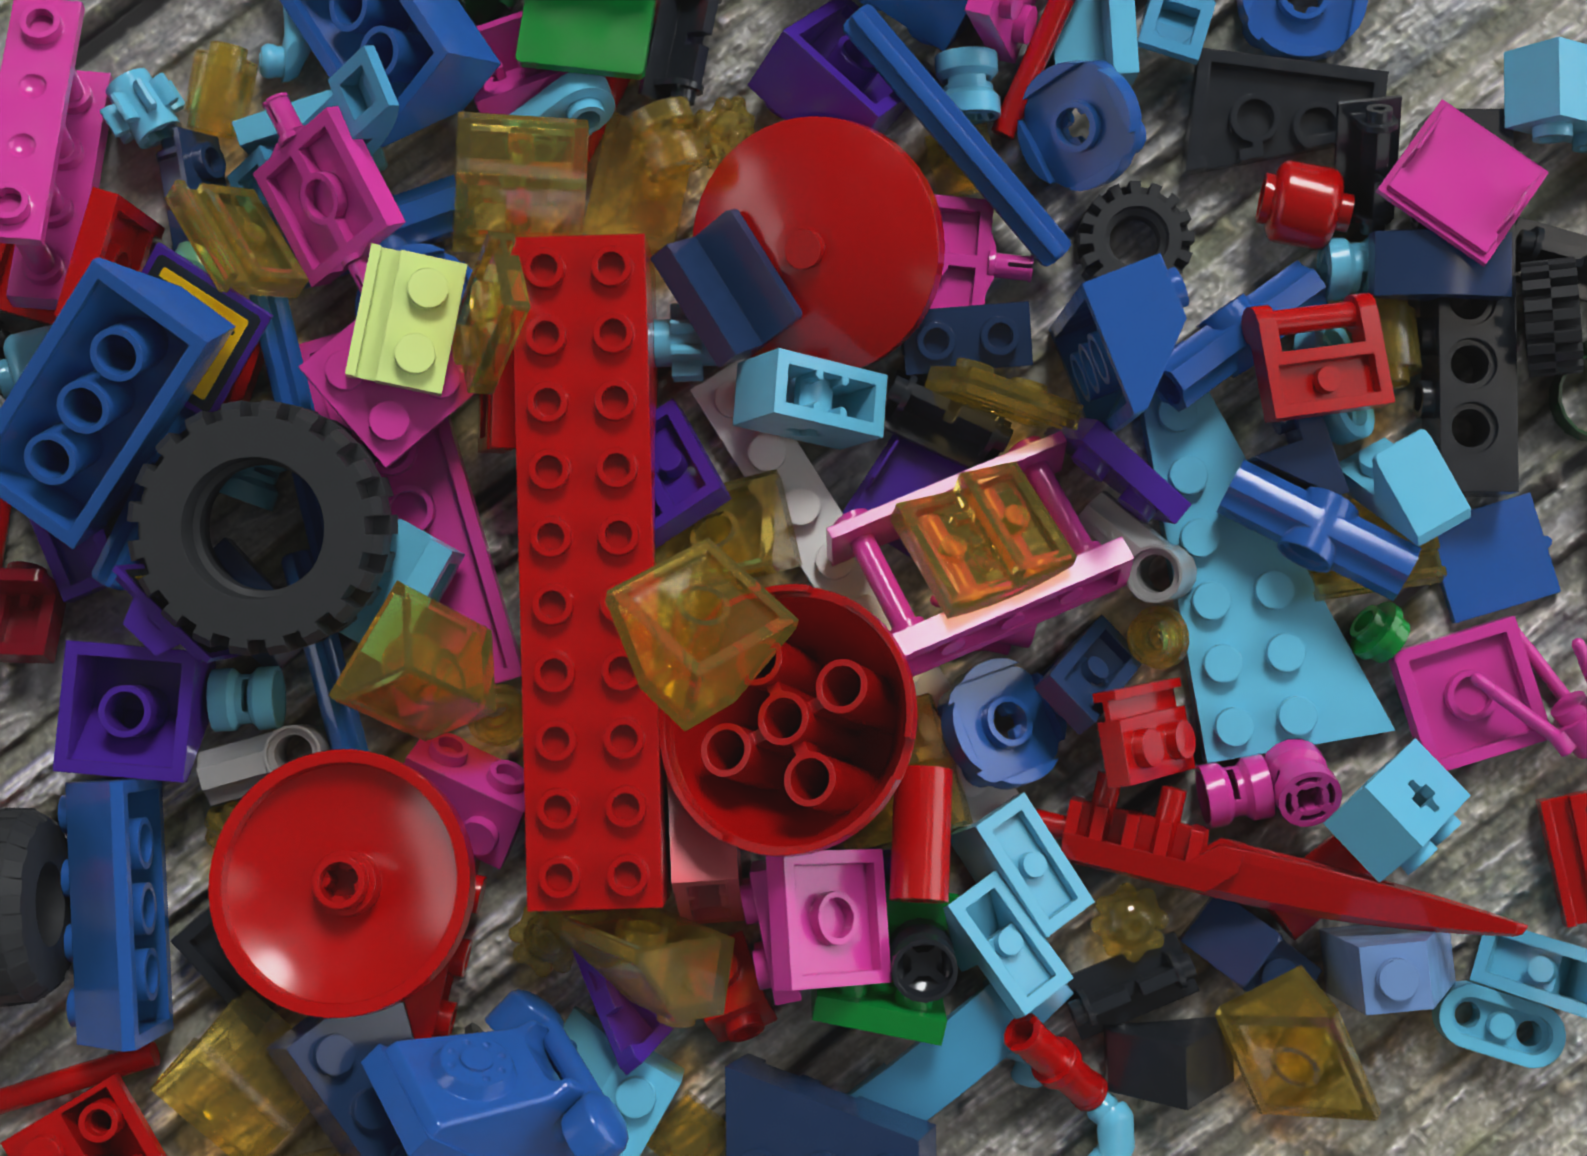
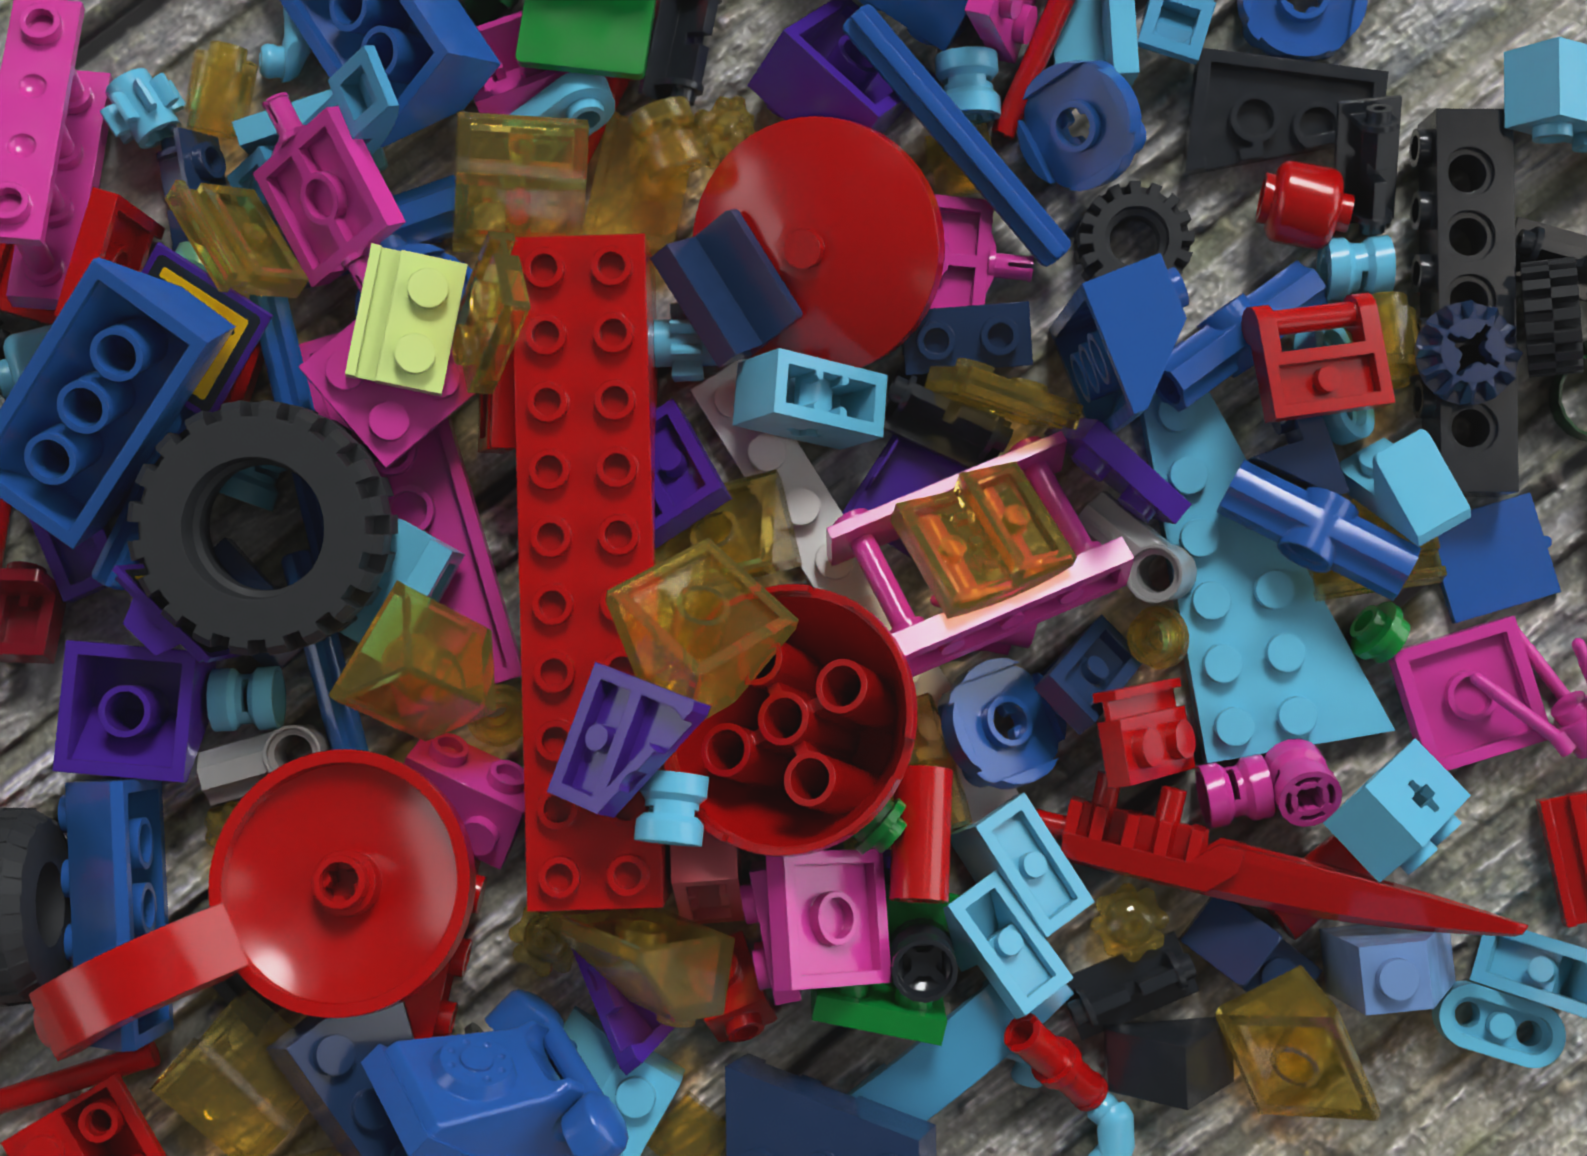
dark blue slope [1368,230,1512,301] -> none
dark pink piece [1375,99,1549,267] -> none
none -> red arch [29,903,250,1062]
none -> dark purple wing [547,662,711,818]
none -> medium azure wheel [634,770,709,847]
none -> green plate [852,798,907,855]
none -> dark blue gear [1415,300,1523,405]

